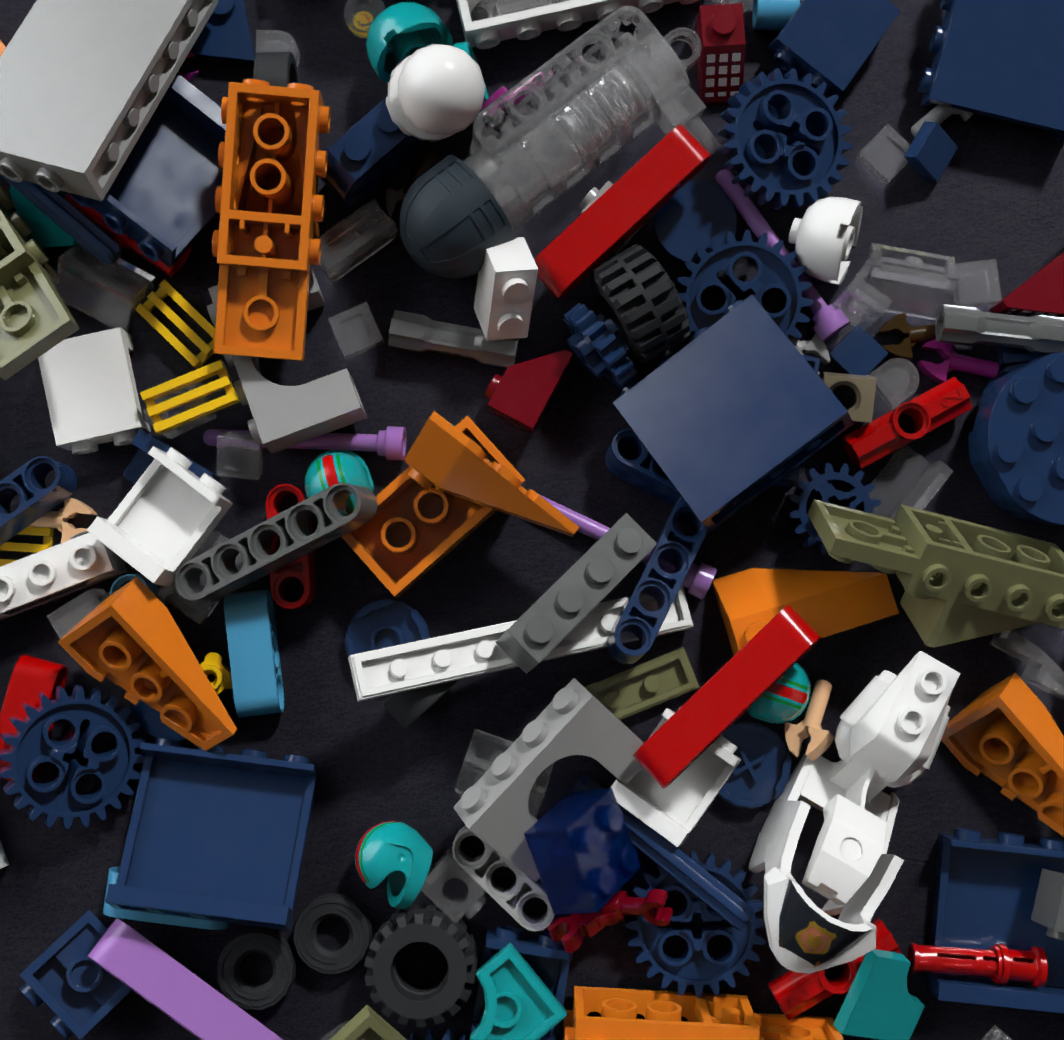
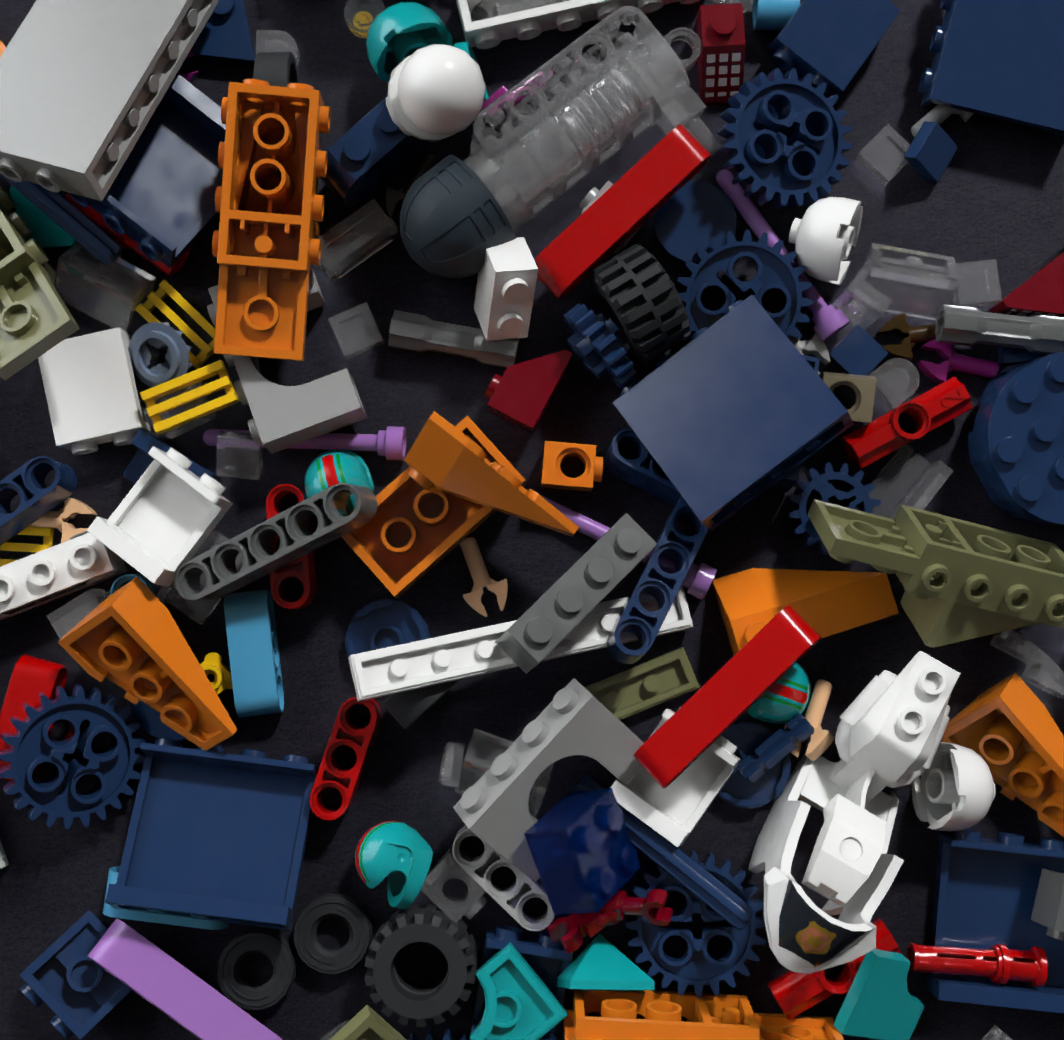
none -> sand blue gear [129,322,193,388]
none -> red beam [309,696,381,820]
none -> clear tile [438,741,464,787]
none -> light nougat bar [460,537,508,617]
none -> orange brick [541,441,603,492]
none -> teal slope [557,933,655,990]
none -> dark blue axle [737,714,814,783]
none -> white cylinder [911,742,996,831]

